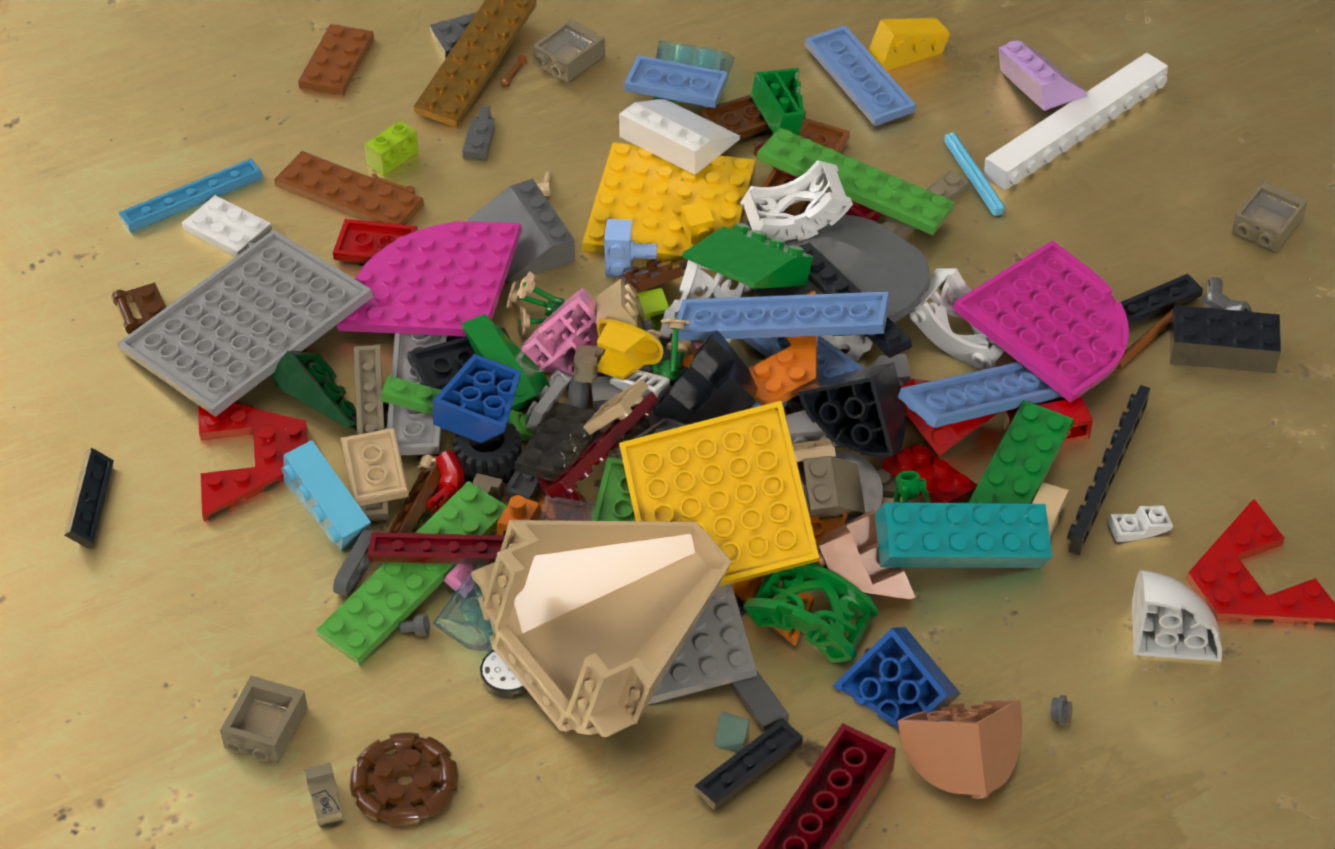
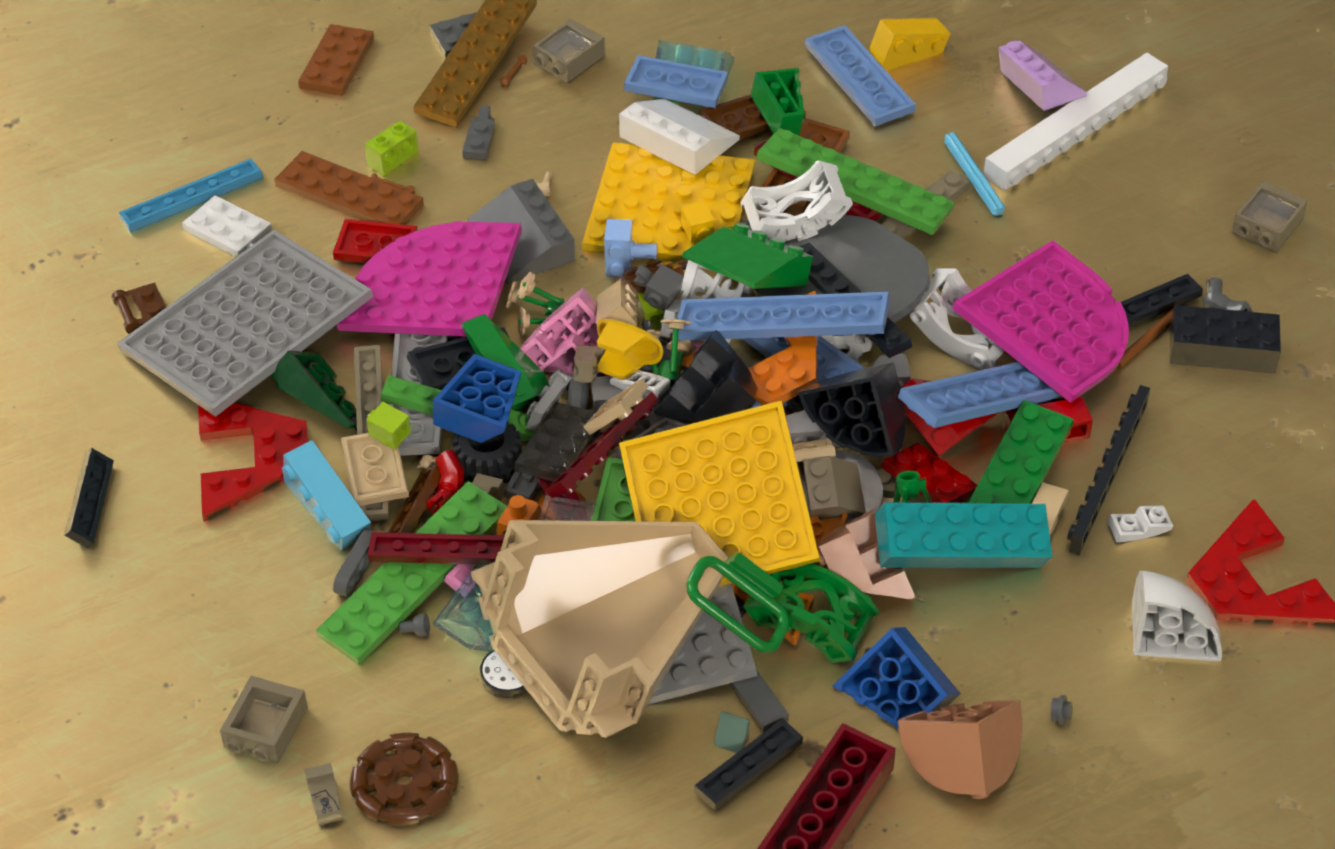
none -> lime brick [366,402,411,450]
none -> dark grey brick [634,265,684,311]
none -> green bar [686,552,789,653]

